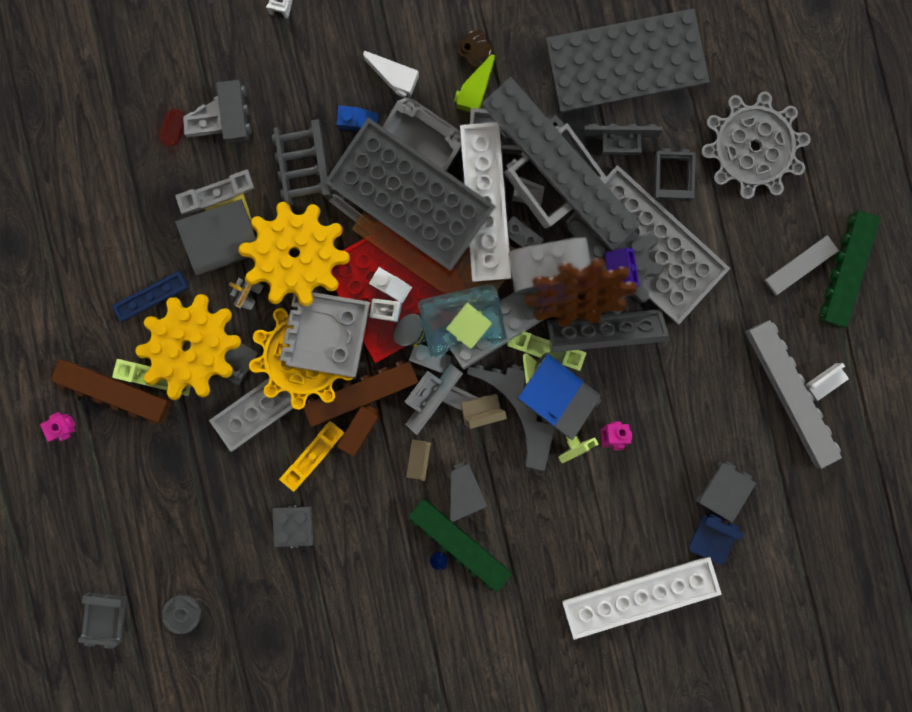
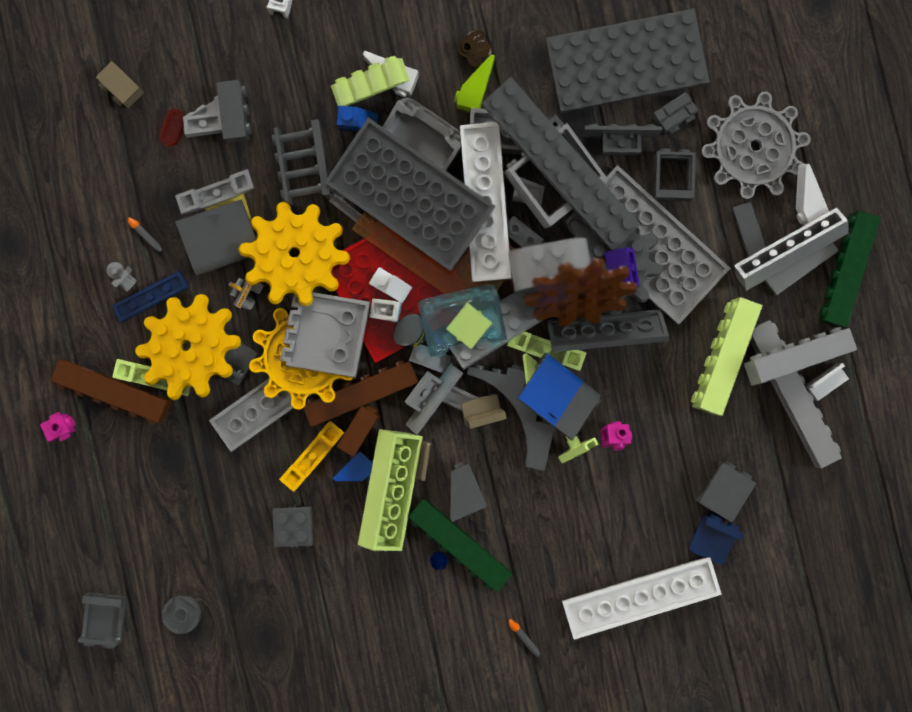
none -> dark tan brick [96,61,144,108]
none -> light grey hips [106,262,137,291]
none -> dark grey piece [128,217,162,252]
none -> yellowish green brick [331,56,410,106]
none -> blue slope [333,450,373,481]
none -> yellowish green brick [358,429,423,551]
none -> dark grey piece [509,619,540,657]
none -> dark grey brick [651,92,698,135]
none -> yellowish green brick [691,297,763,416]
none -> dark grey tile [731,202,766,258]
none -> light grey brick [734,208,848,291]
none -> light grey brick [743,327,857,386]
none -> white slope [796,164,829,226]

